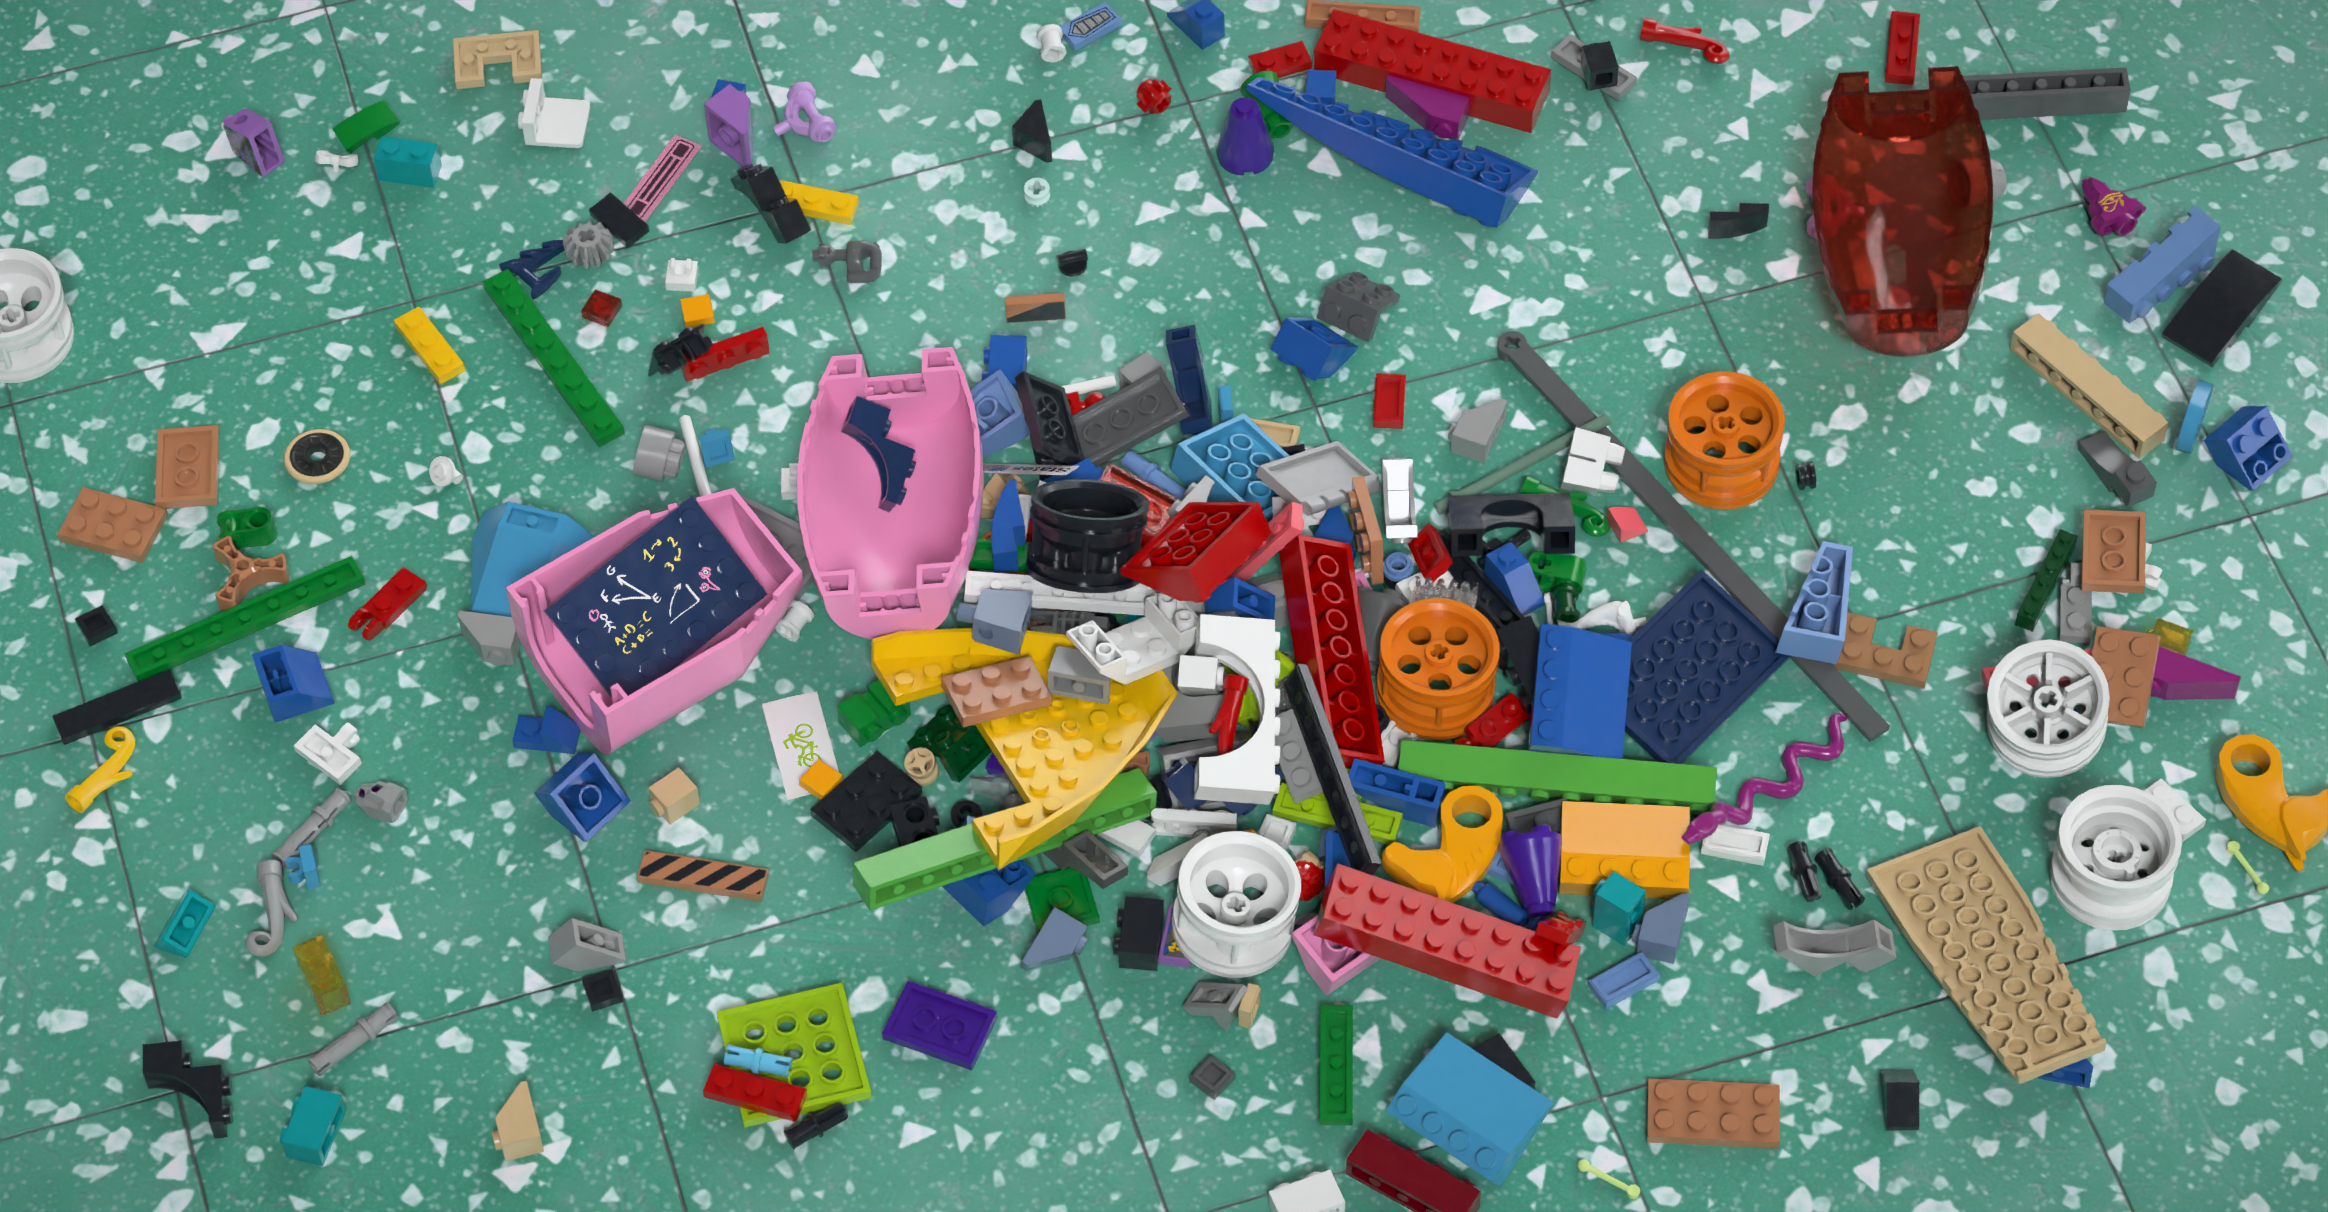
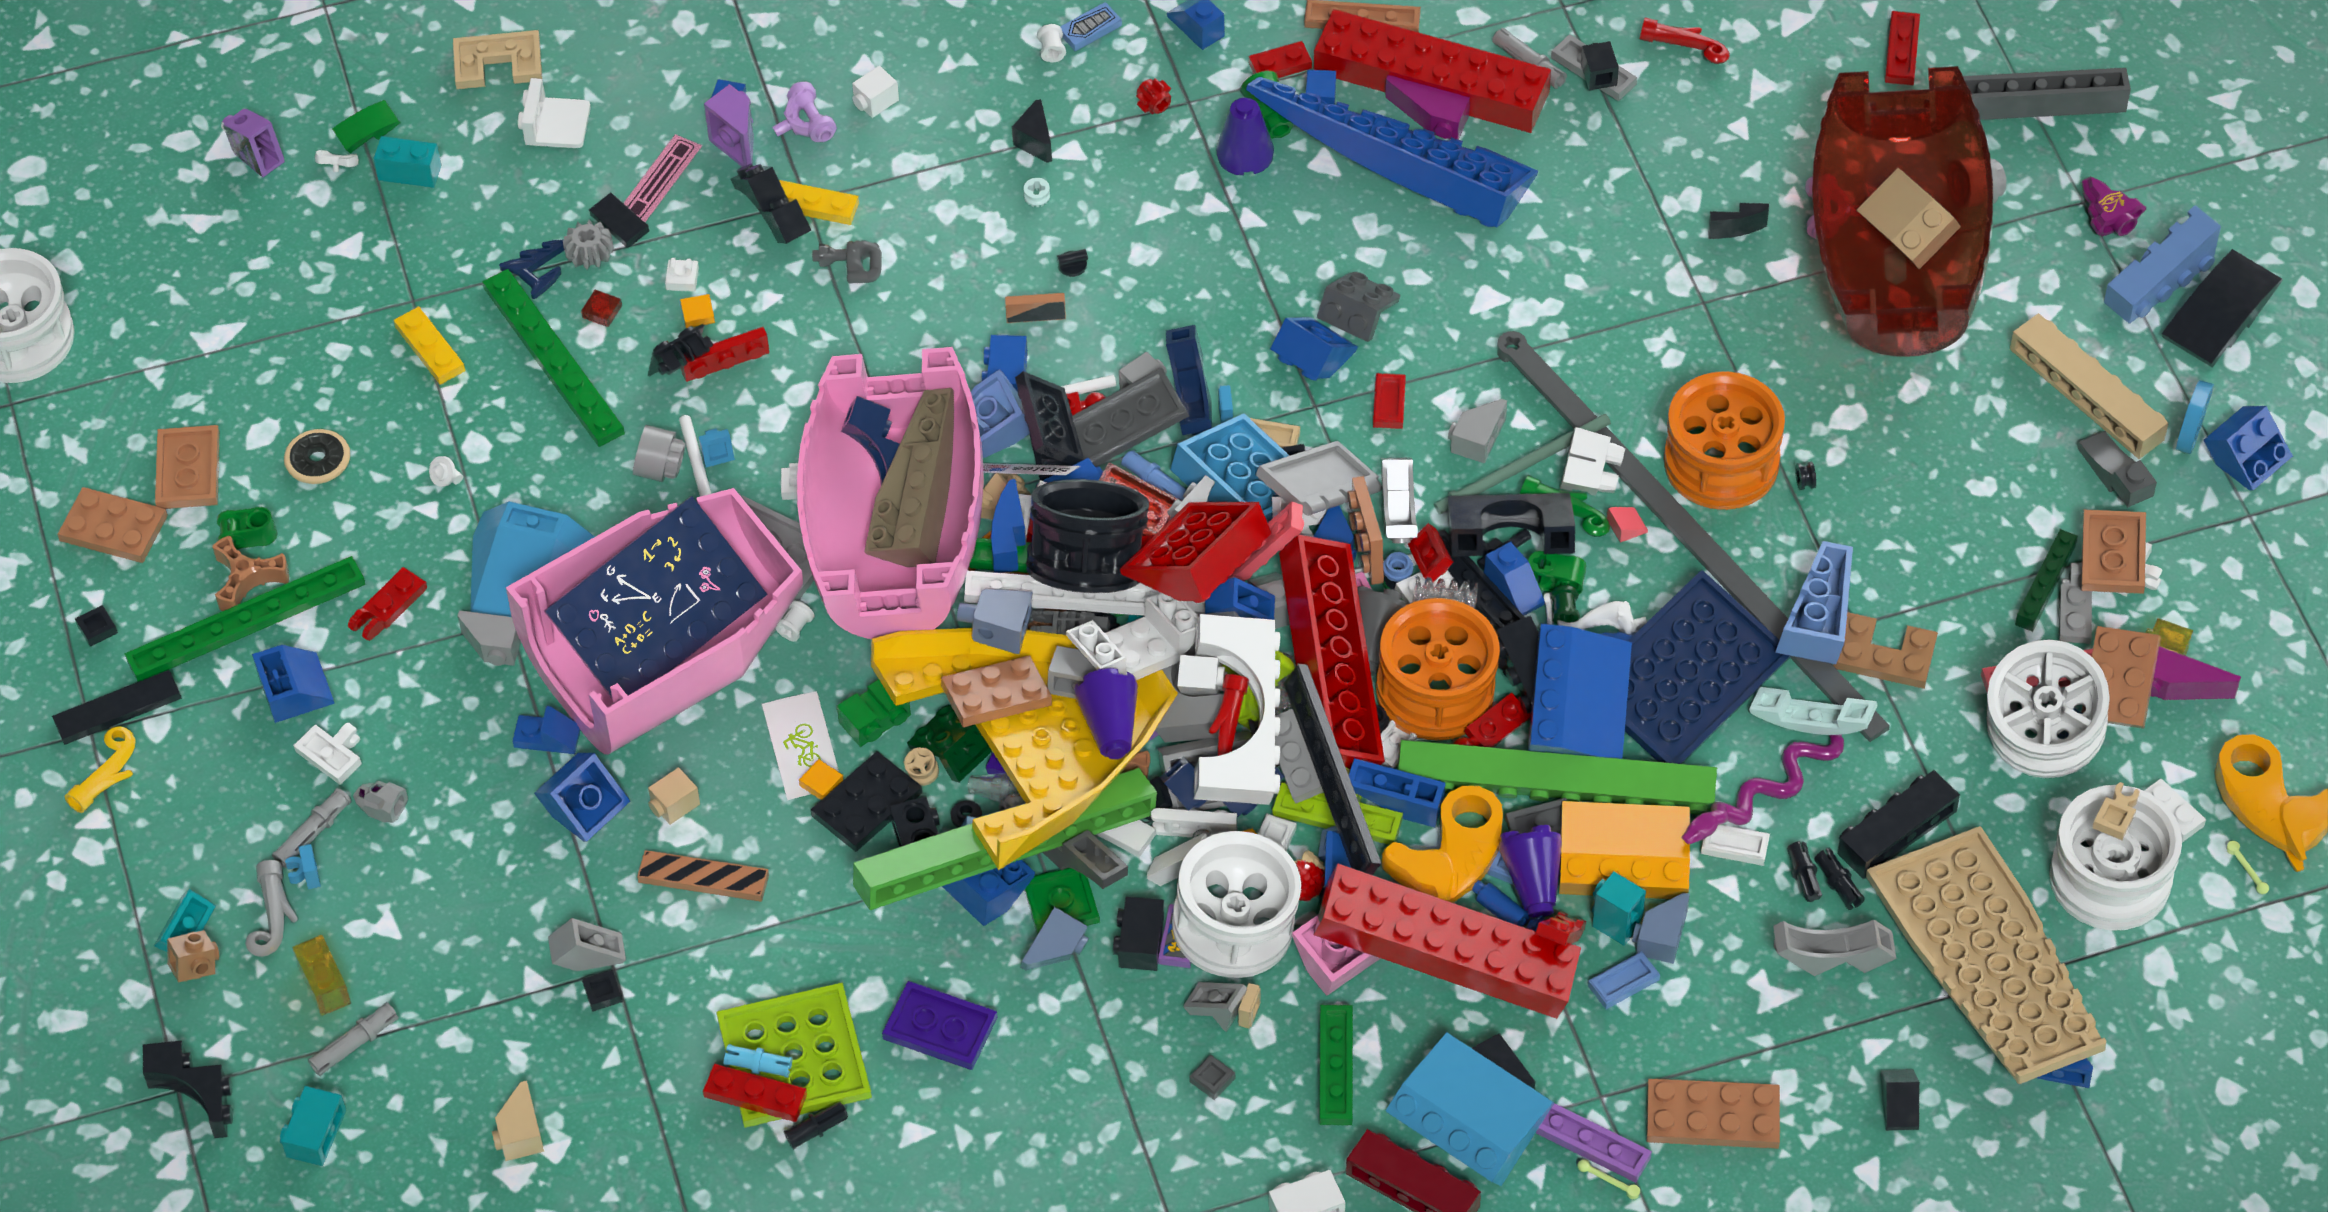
none -> medium nougat brick [167,930,219,983]
none -> white brick [852,66,899,118]
none -> dark tan wedge [864,388,954,567]
none -> dark purple cone [1074,668,1138,759]
none -> light grey pin [1492,28,1567,89]
none -> medium lavender plate [1536,1103,1652,1183]
none -> light aqua slope [1749,687,1878,735]
none -> black brick [1837,770,1960,879]
none -> tan slope [1857,168,1961,269]
none -> tan plate [2092,782,2140,840]

